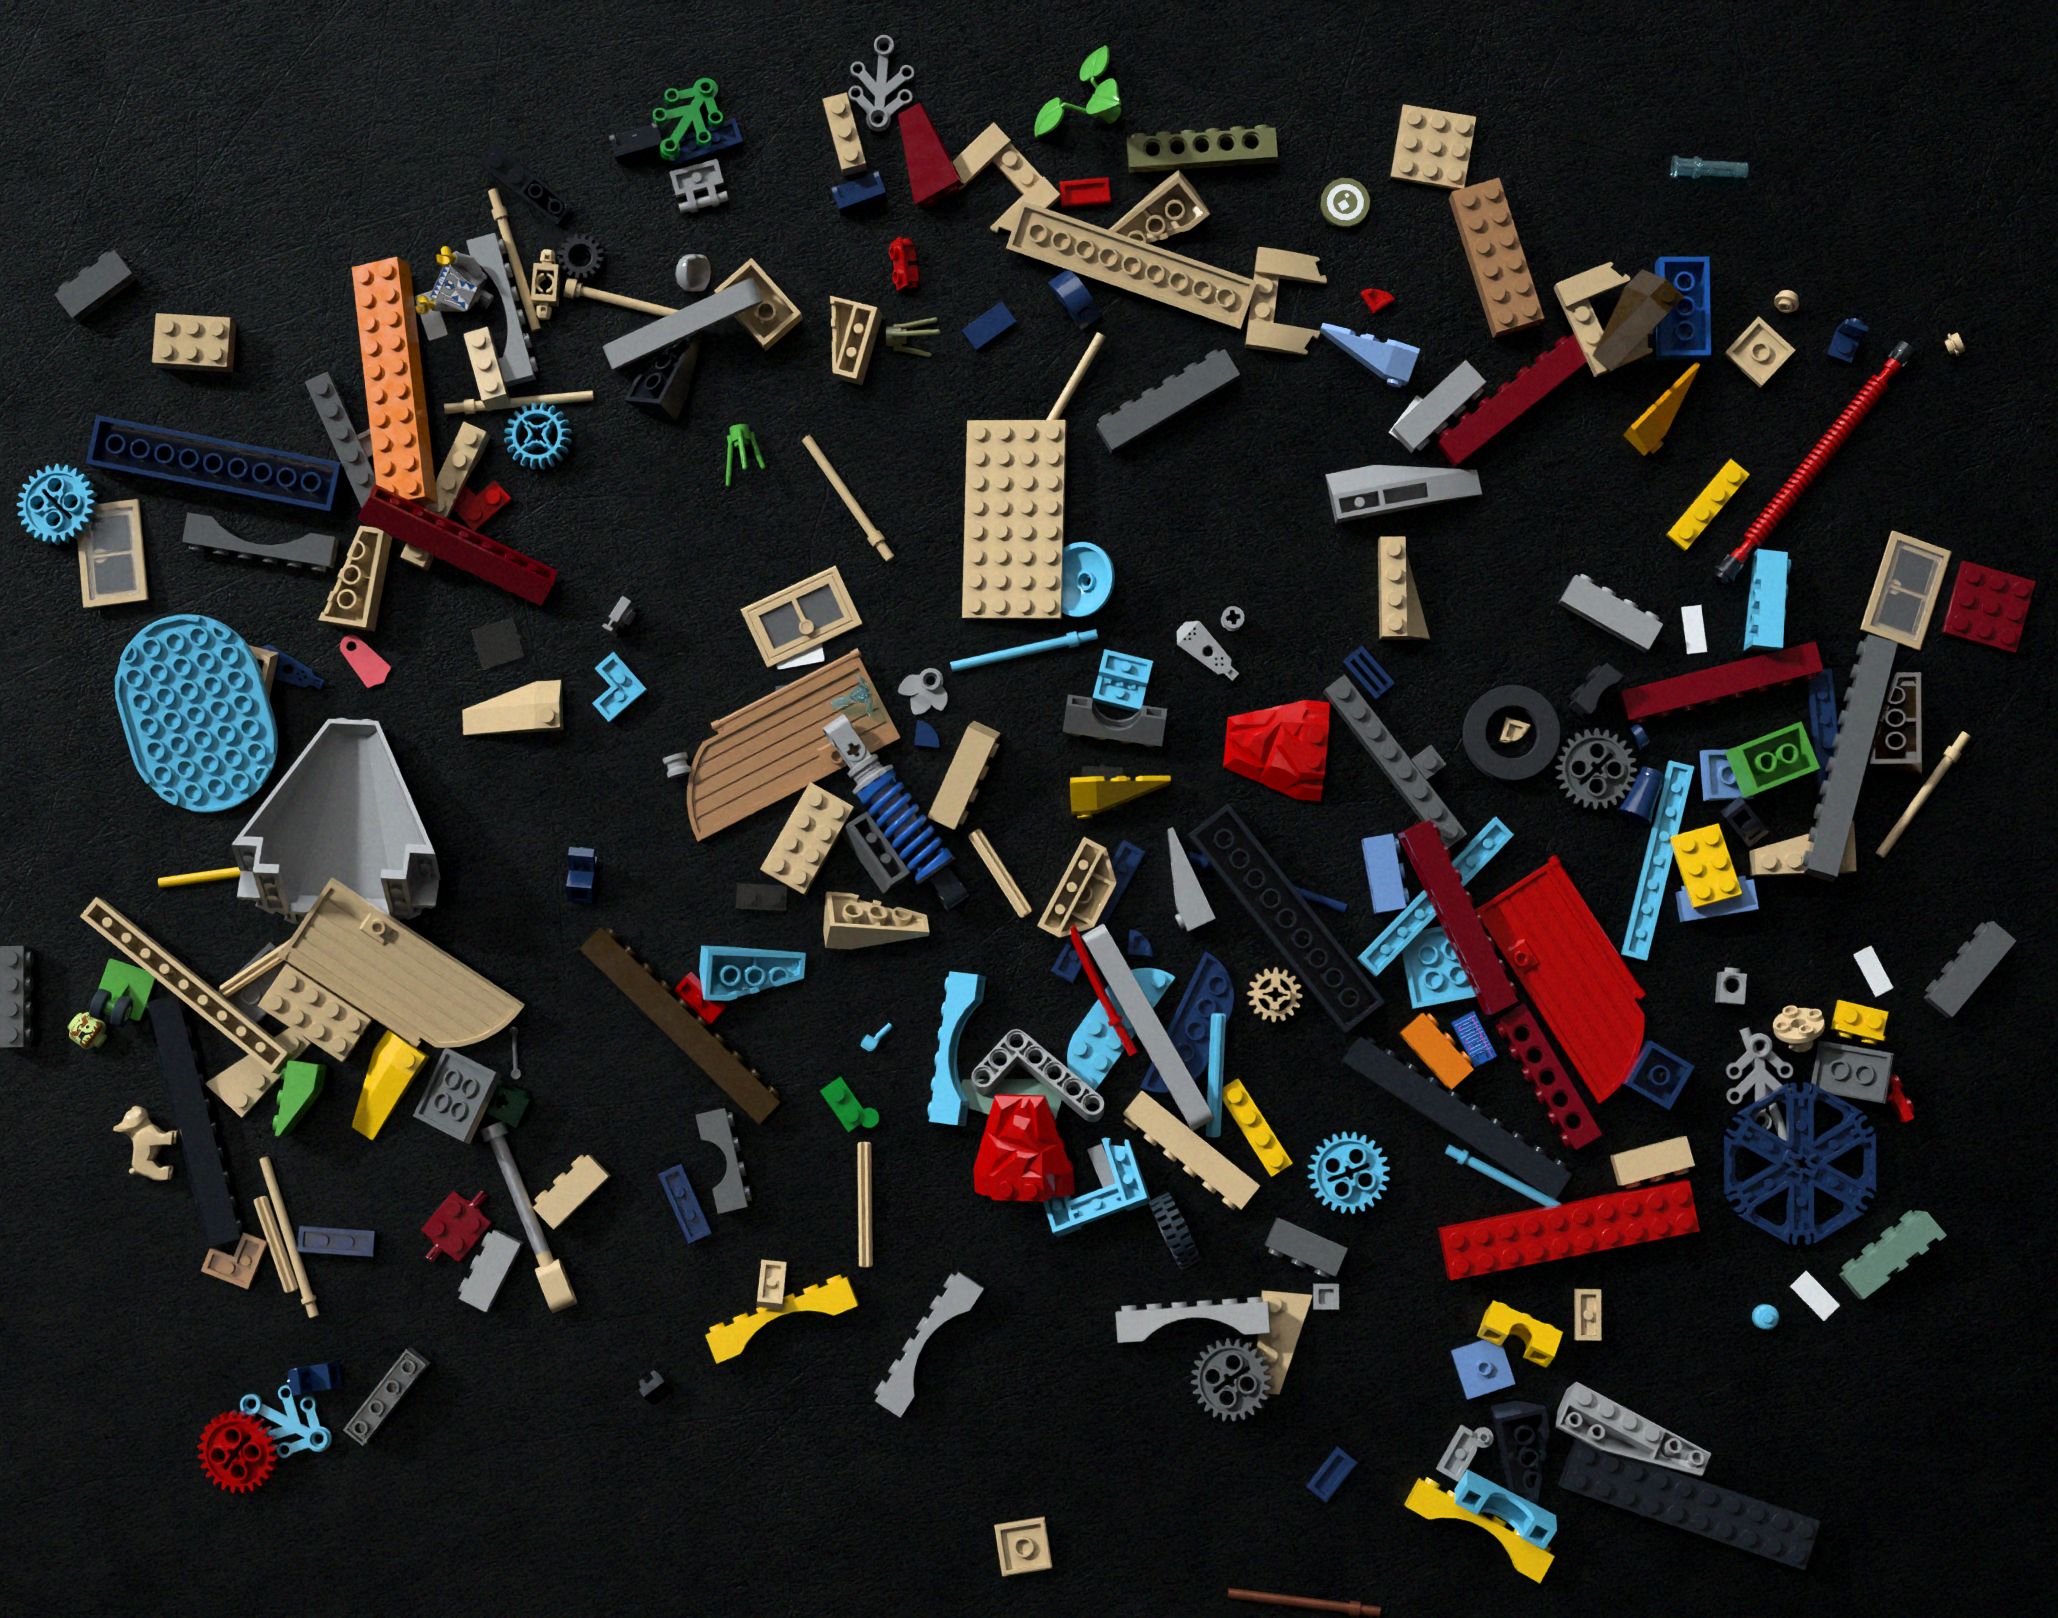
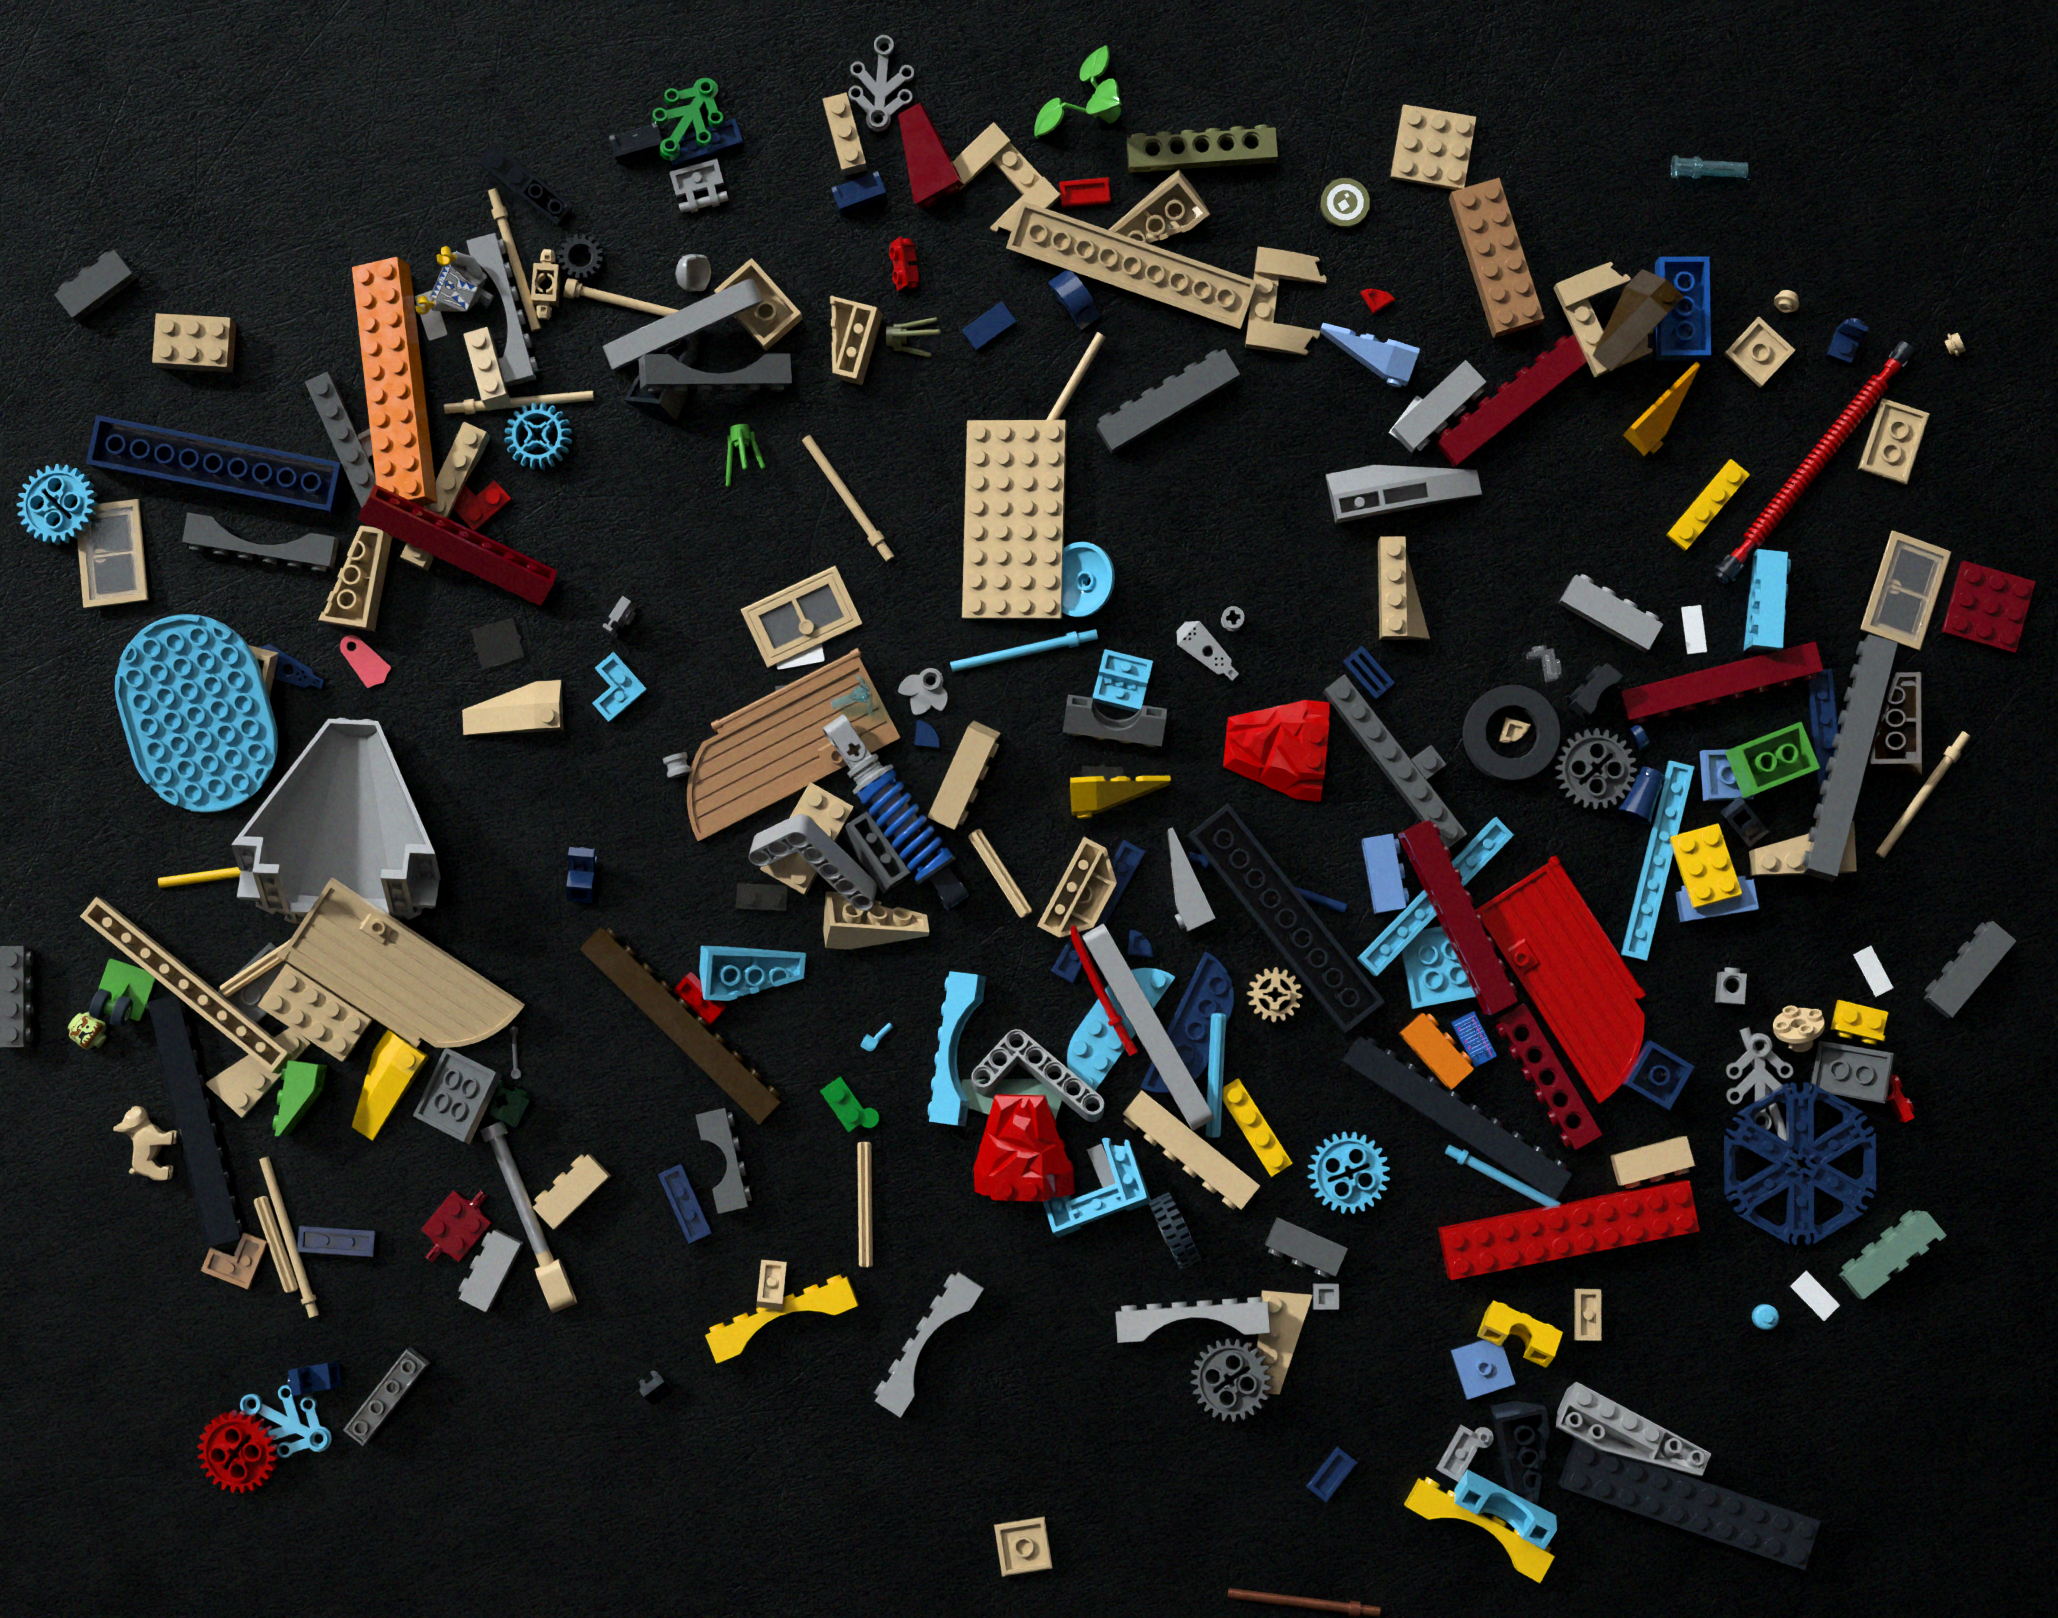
none -> dark grey arch [639,354,792,393]
none -> light grey beam [749,814,877,911]
none -> clear bracket [1526,645,1561,682]
none -> tan tile [1858,398,1929,485]

